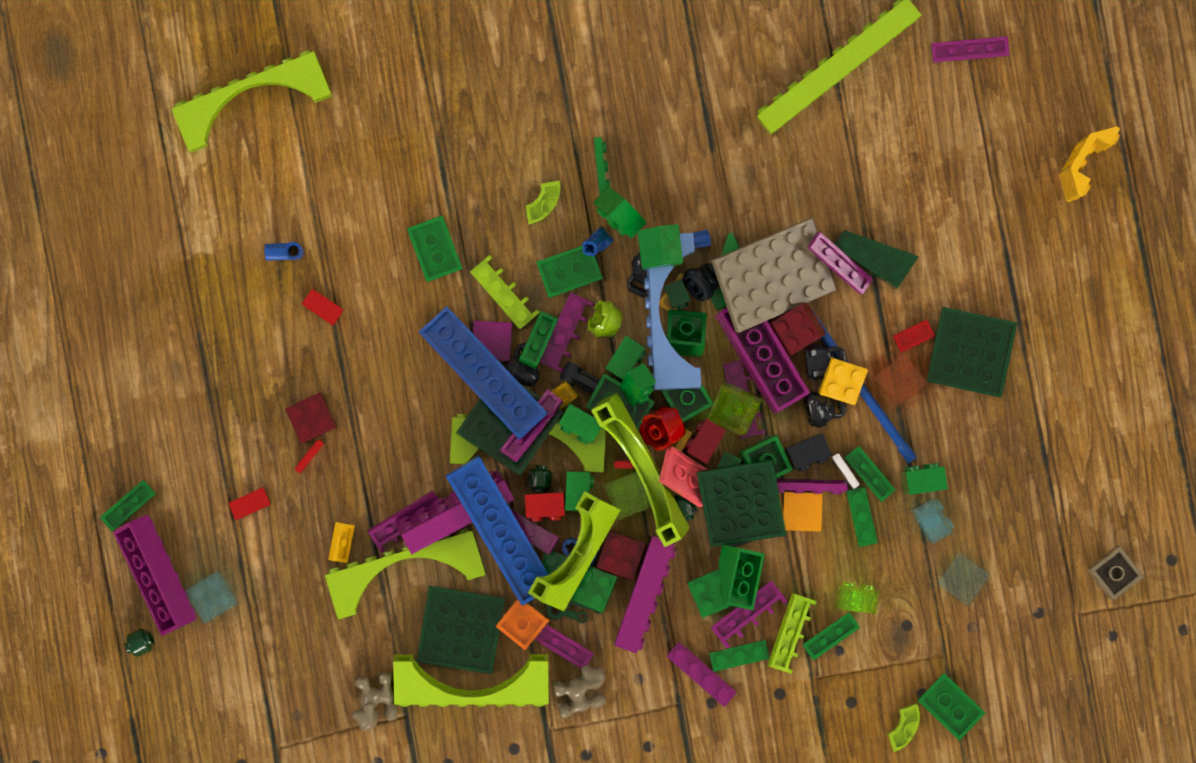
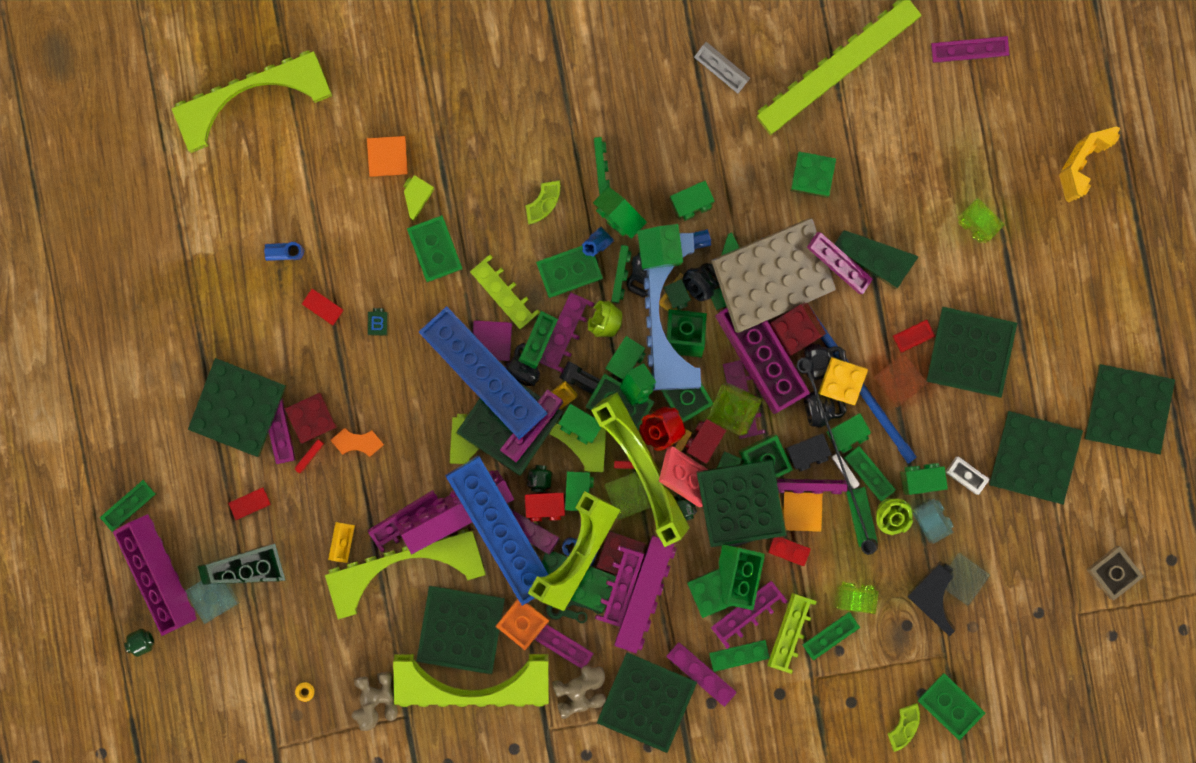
none -> dark green plate [188,358,286,457]
none -> dark green wedge [197,544,286,585]
none -> magenta plate [269,398,296,464]
none -> yellow plate [295,682,315,702]
none -> orange tile [330,428,384,457]
none -> orange tile [367,136,408,177]
none -> dark green brick [368,308,389,336]
none -> lime slope [403,175,434,221]
none -> magenta hinge [595,545,644,627]
none -> dark green plate [597,652,697,753]
none -> green plate [611,245,632,304]
none -> green brick [669,180,715,221]
none -> light grey plate [694,42,750,93]
none -> red brick [767,537,811,567]
none -> green brick [790,151,836,198]
none -> black piece [797,357,878,555]
none -> green brick [826,413,871,454]
none -> lime cone [876,498,913,535]
none -> black arch [907,561,955,636]
none -> white brick [945,457,990,495]
none -> clear neon green brick [957,198,1005,244]
none -> dark green plate [989,411,1083,505]
none -> dark green plate [1084,364,1175,455]

